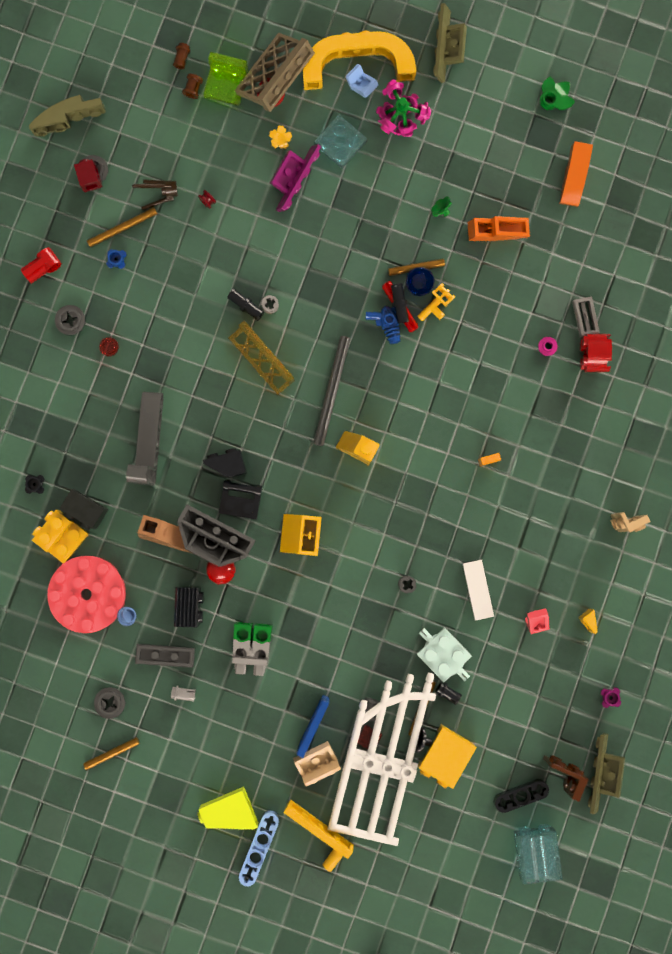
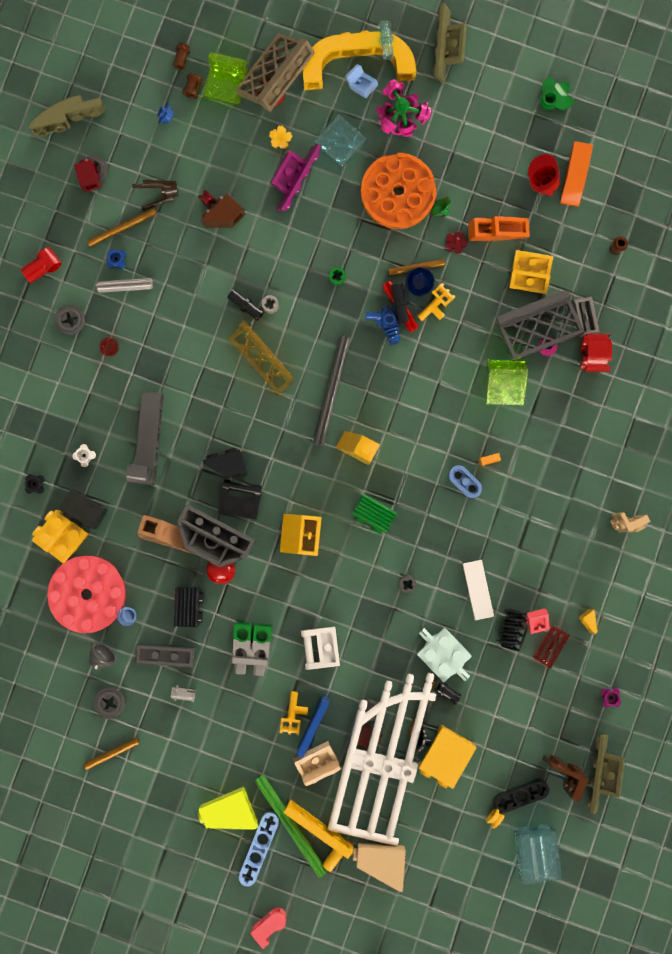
none -> white plate [73,444,96,467]
none -> dark grey piece [89,643,117,670]
none -> light grey axle [96,278,153,293]
none -> blue plate [157,103,174,125]
none -> reddish brown slope [201,193,245,228]
none -> coral leg [250,907,287,949]
none -> bright green axle [255,775,327,878]
none -> yellow arm [280,691,308,735]
none -> white plate [301,626,340,670]
none -> green bush [329,267,346,286]
none -> green brick [352,494,397,534]
none -> tan slope [353,842,406,892]
none -> orange plate [361,153,436,229]
none -> clear light blue axle [379,20,394,60]
none -> dark red plant [445,231,468,254]
none -> medium blue plate [448,465,482,498]
none -> yellow bush [485,808,505,829]
none -> clear neon green bracket [486,360,528,405]
none -> dark grey fence [495,289,585,361]
none -> black piece [496,609,527,652]
none -> yellow slope [509,250,553,294]
none -> red piece [528,154,560,196]
none -> clear red tile [533,625,570,668]
none -> reddish brown pin [609,236,628,255]

